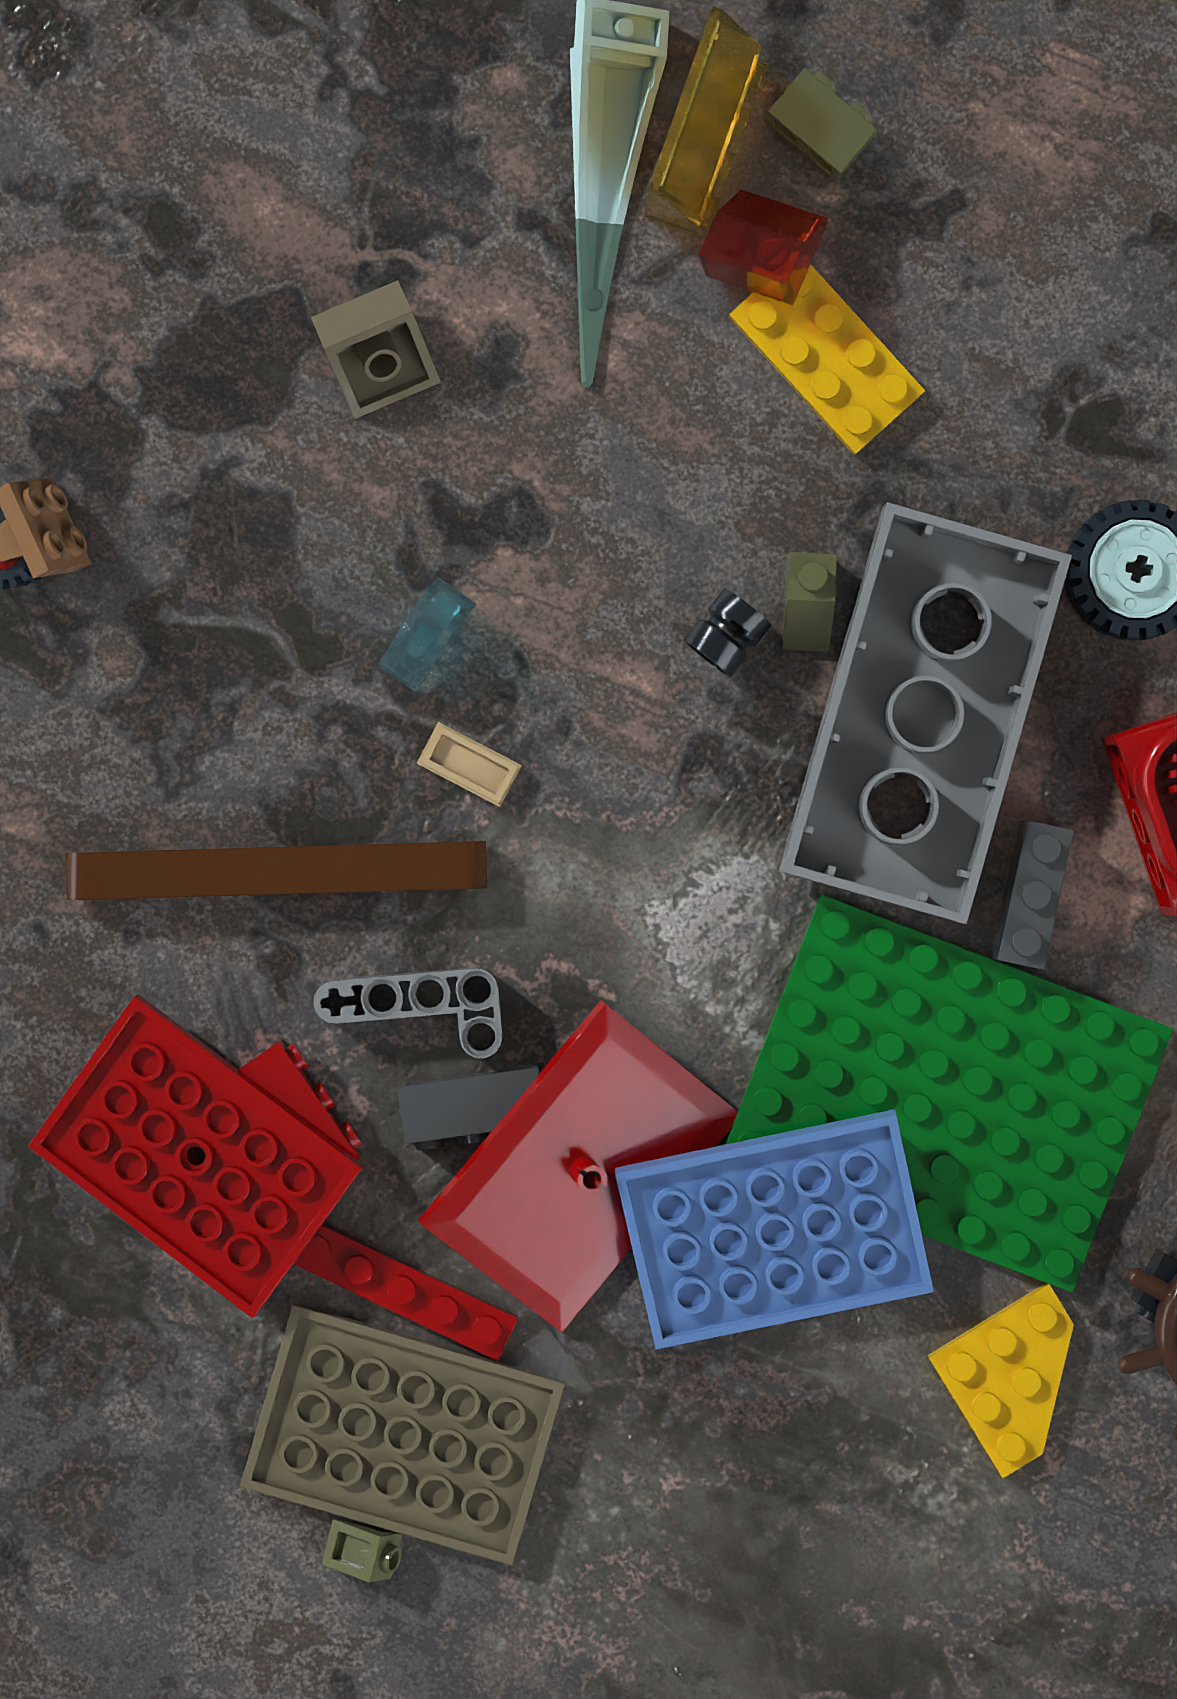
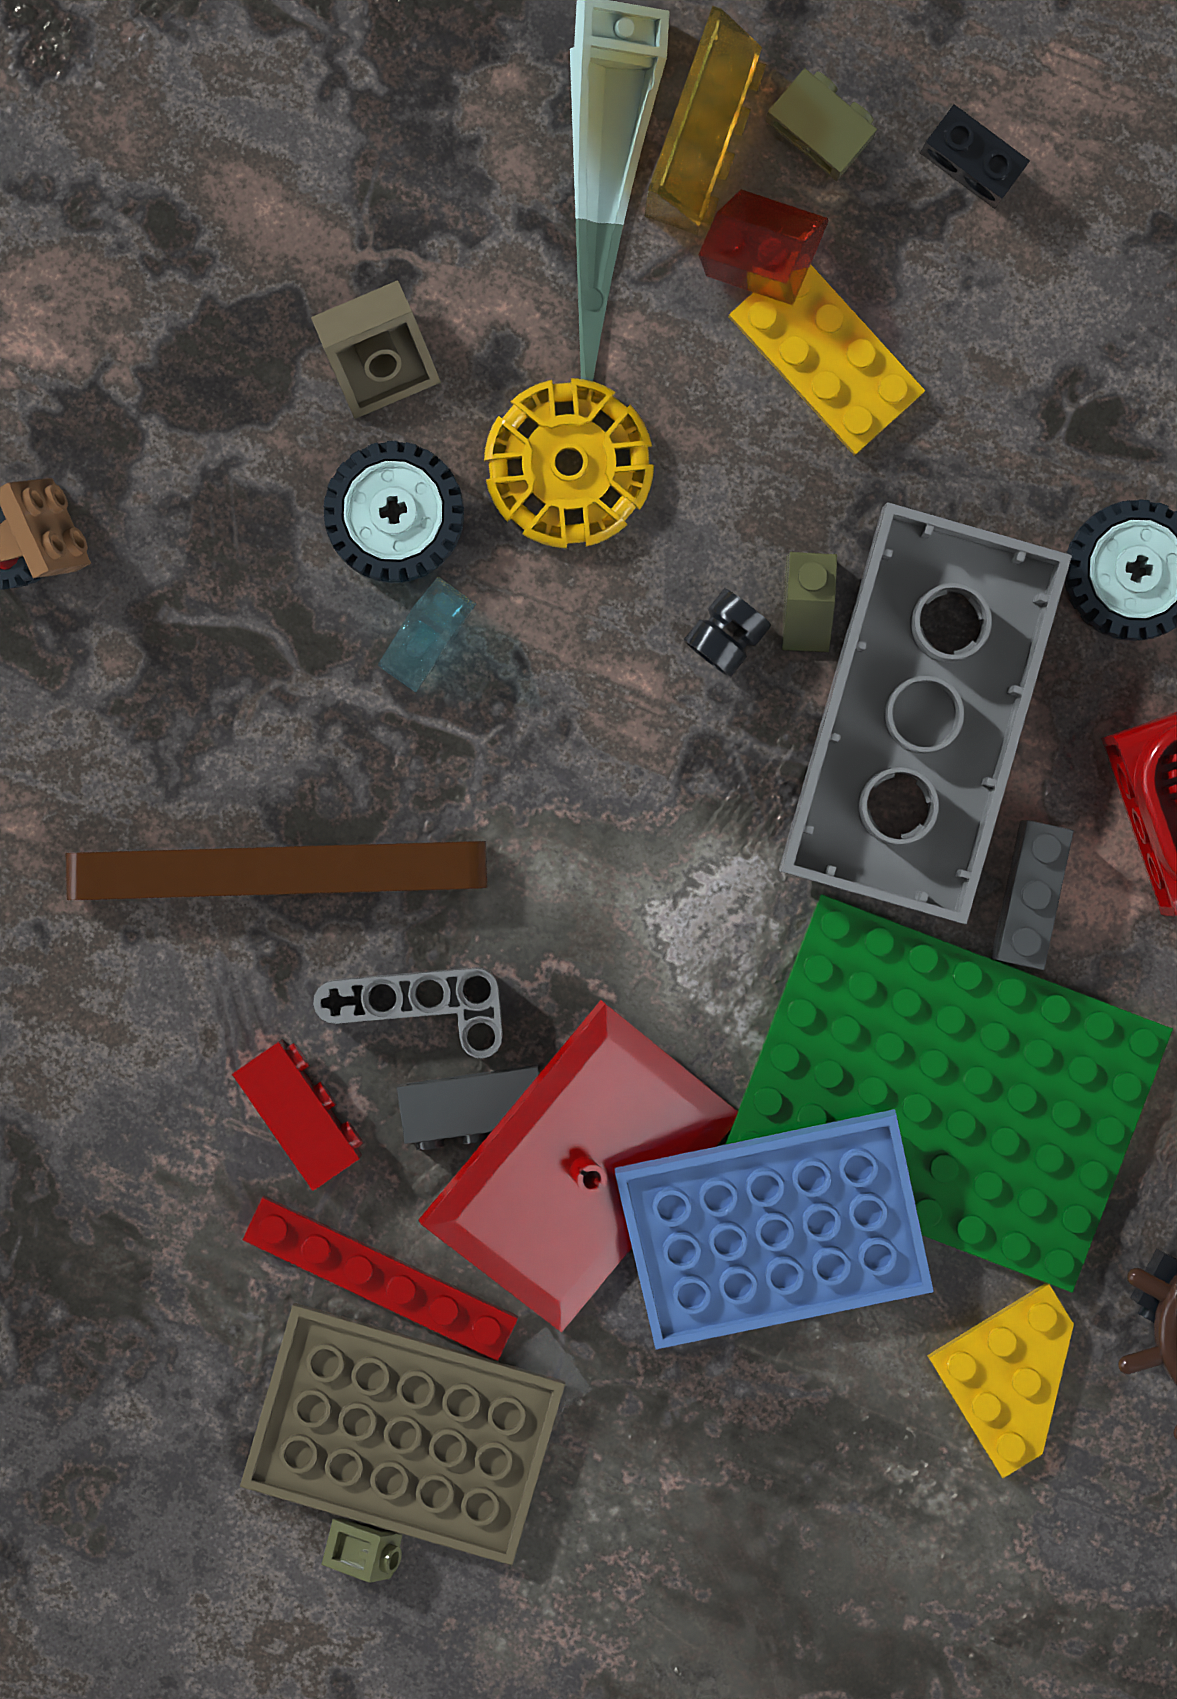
red piece [28,994,365,1319] -> none
tan tile [417,722,522,807] -> none
none -> wheel [323,441,464,583]
none -> yellow plate [484,378,654,548]
none -> black brick [920,104,1030,209]

